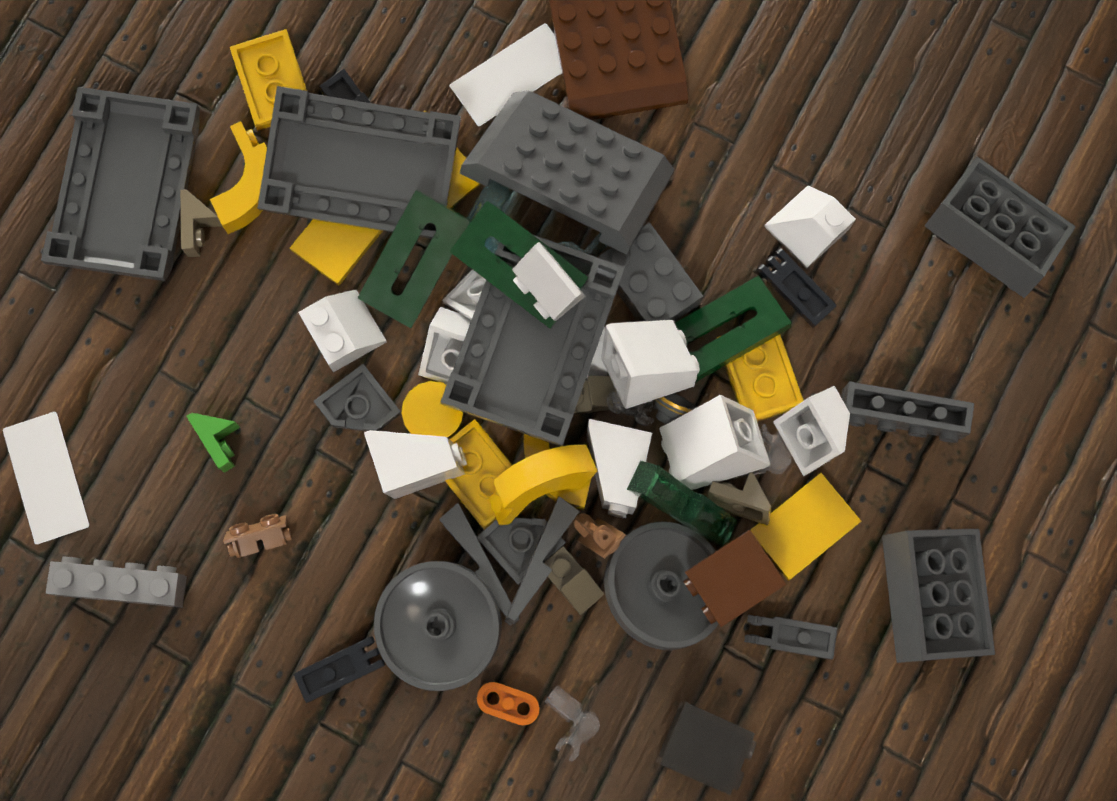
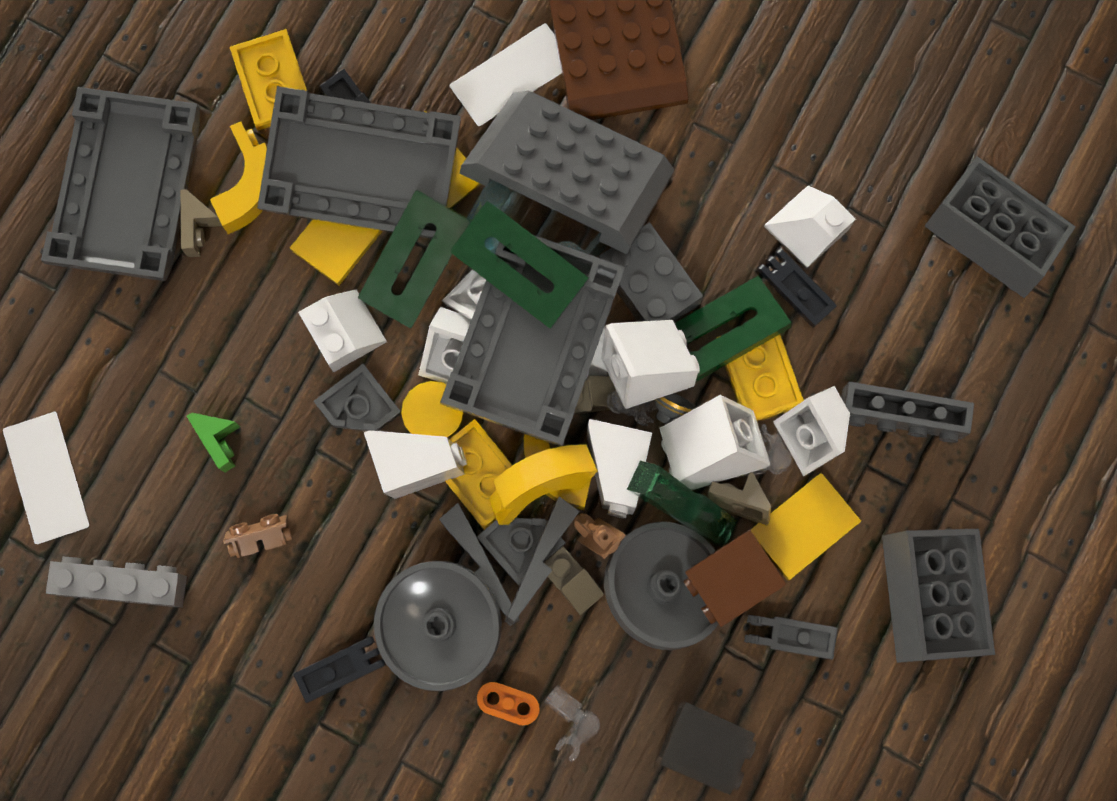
white slope [512,242,585,321] -> none

